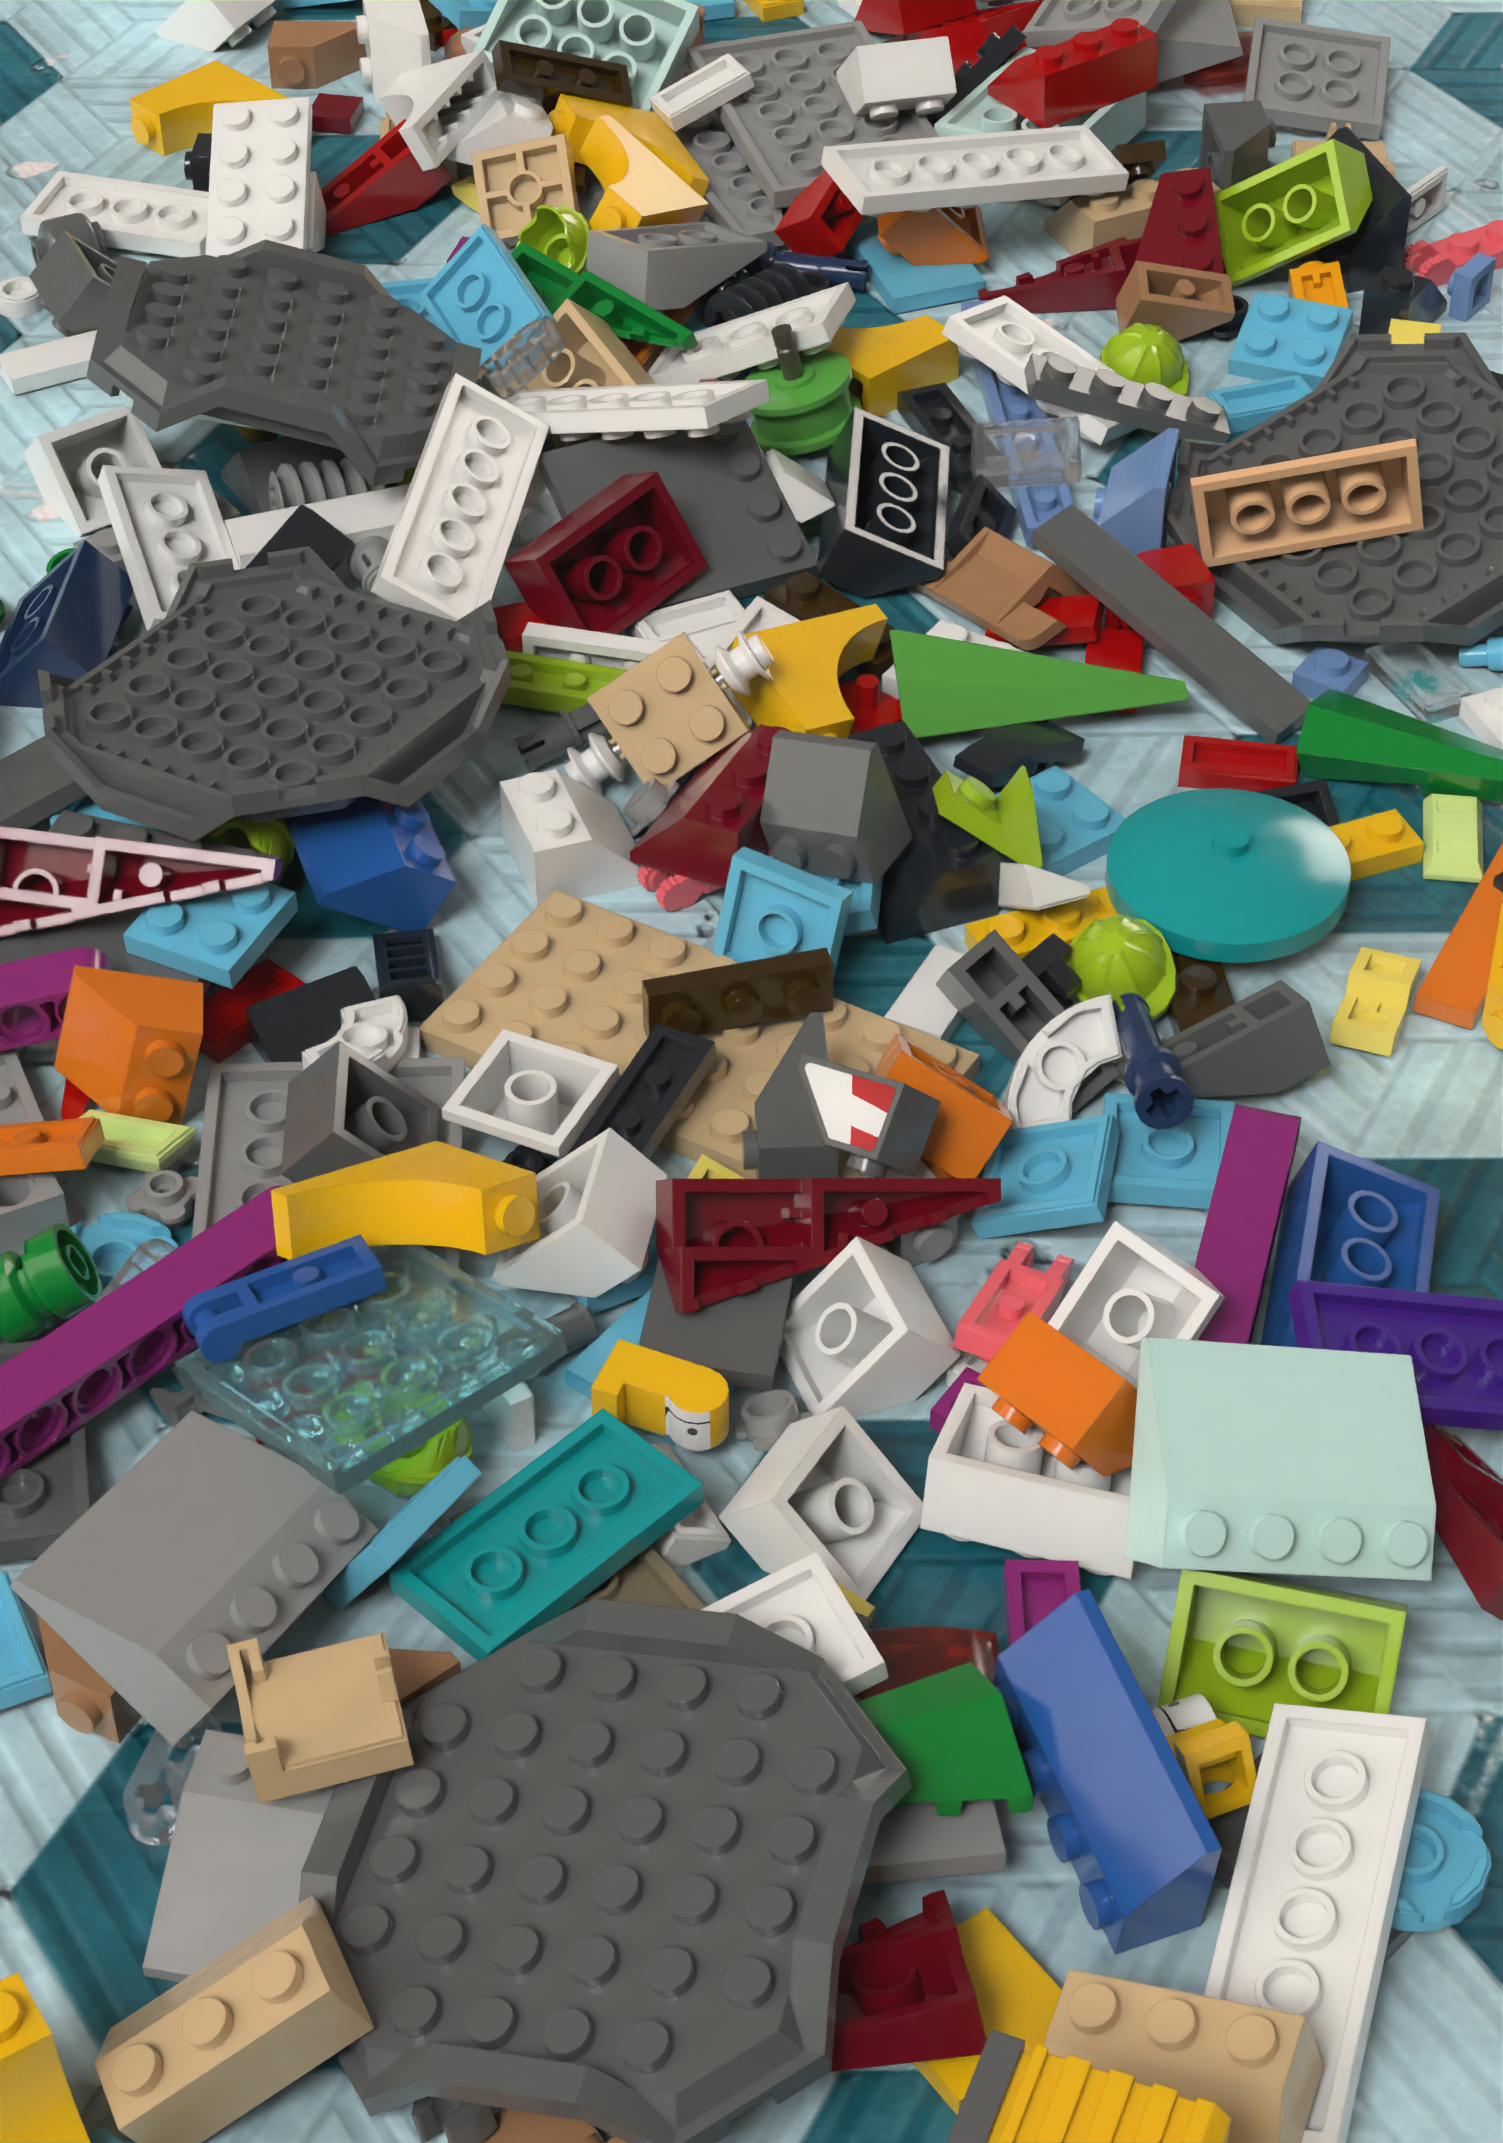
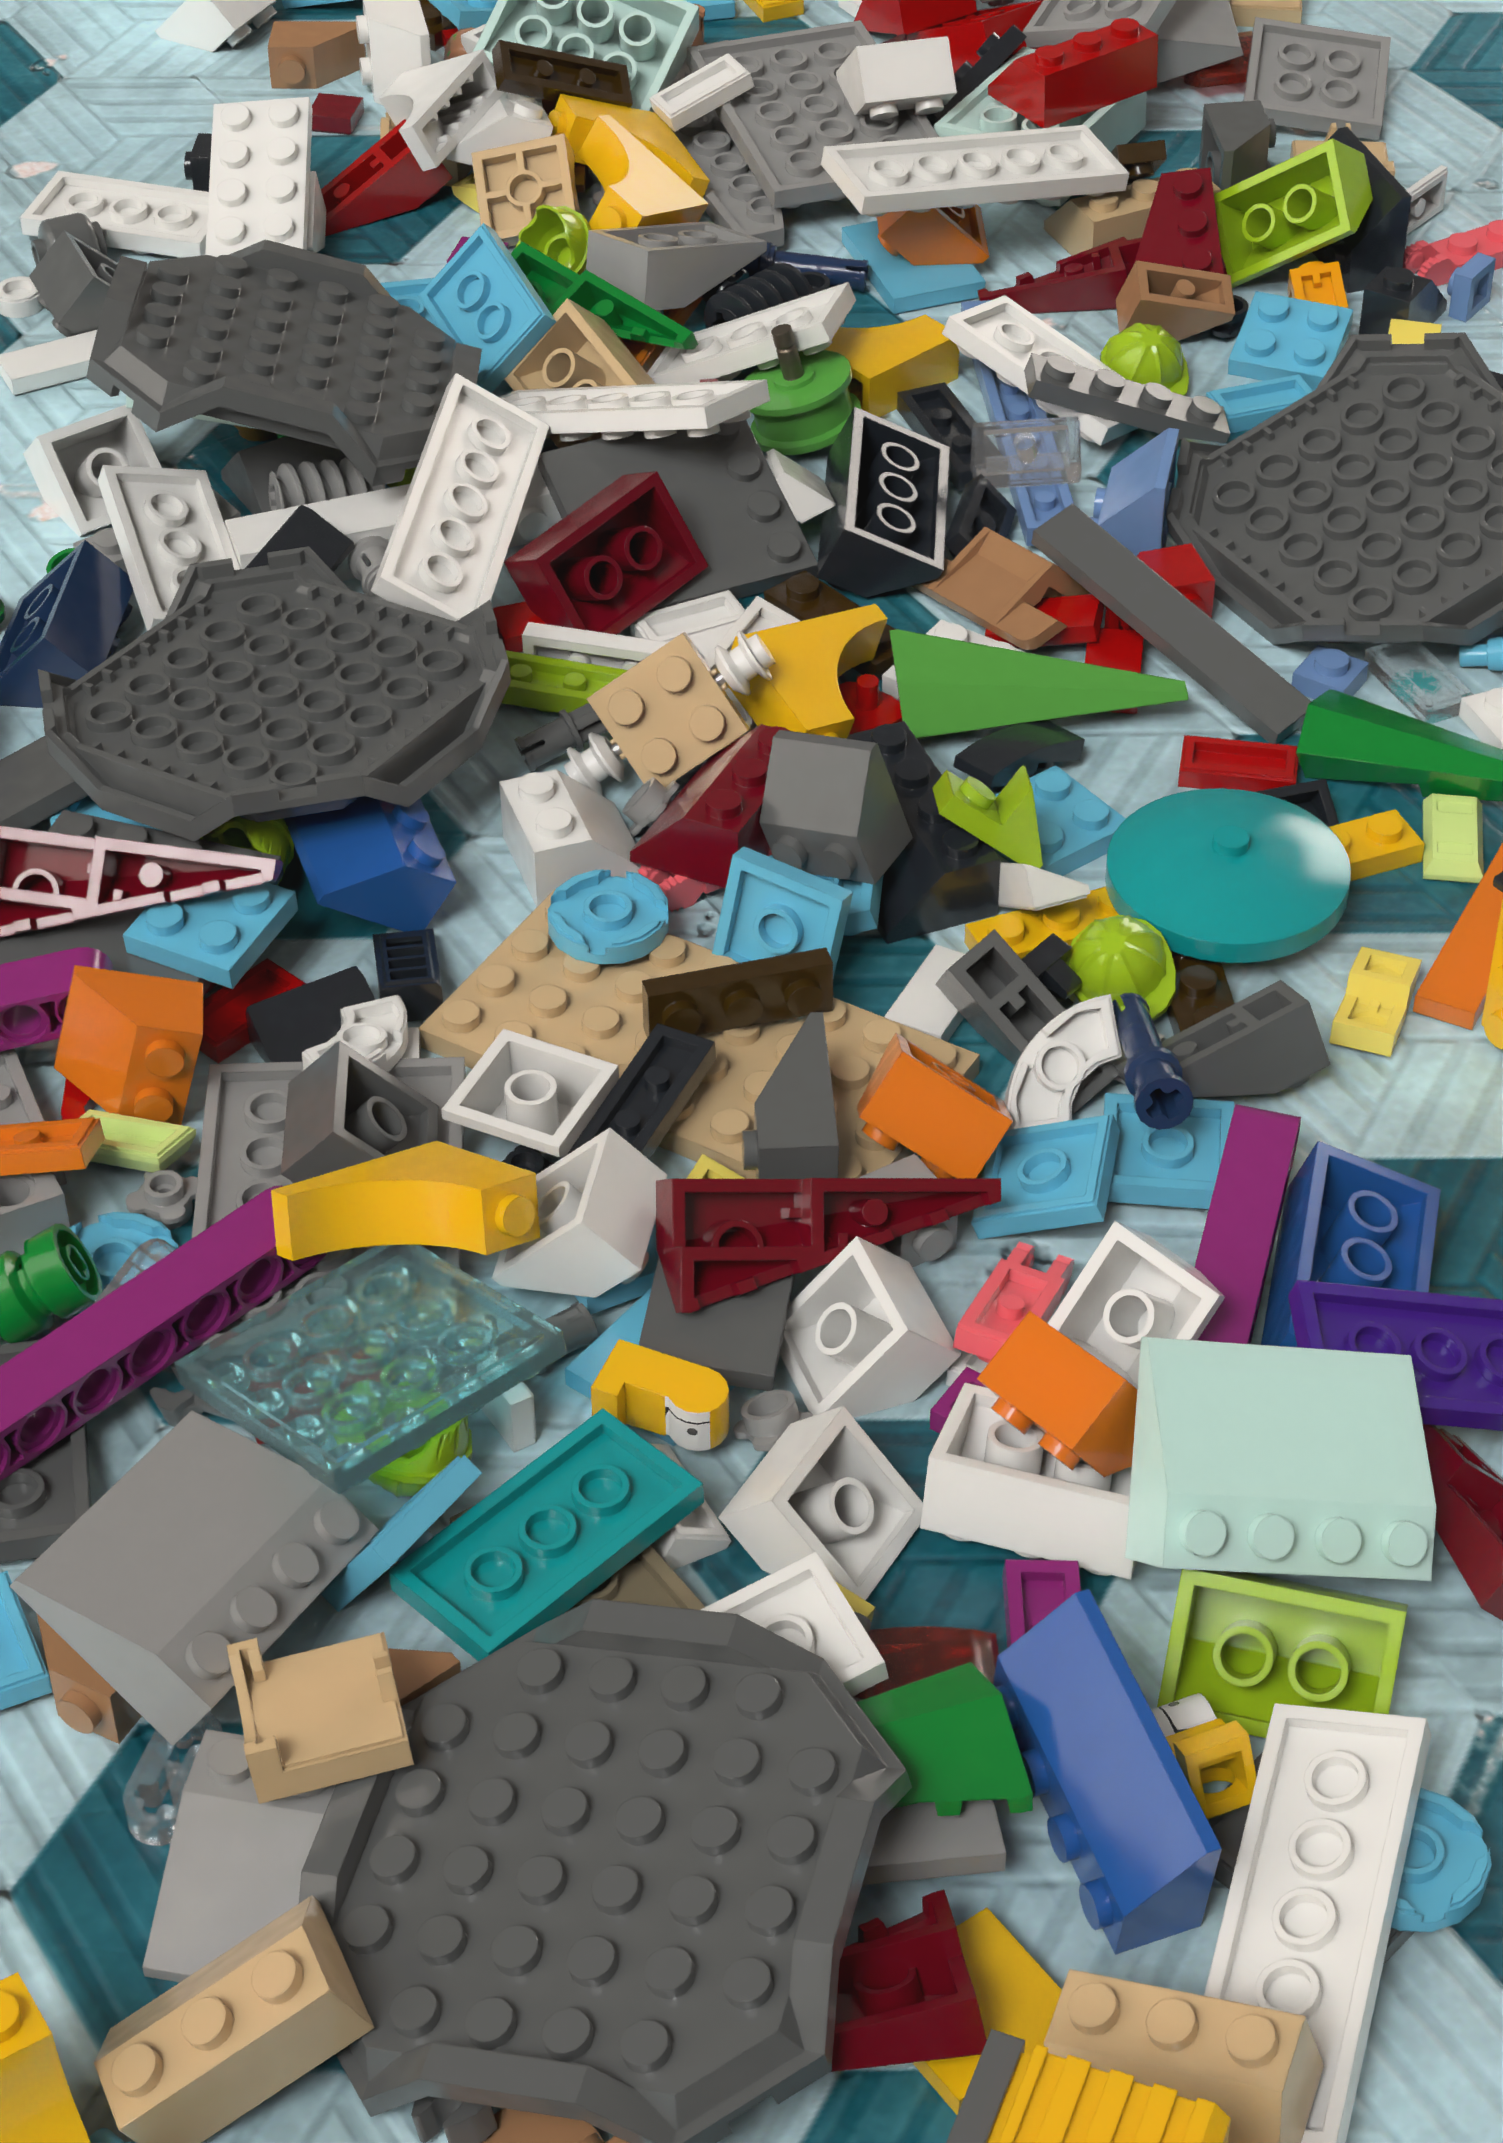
yellow arch [130,60,288,156] -> none
blue plate [182,1234,387,1363] -> none
clear beam [478,318,565,400] -> none
red slope [774,170,864,257] -> none
slope [798,1054,941,1178] -> none
light nougat slope [1190,438,1424,567] -> none
none -> medium azure tile [548,869,669,964]

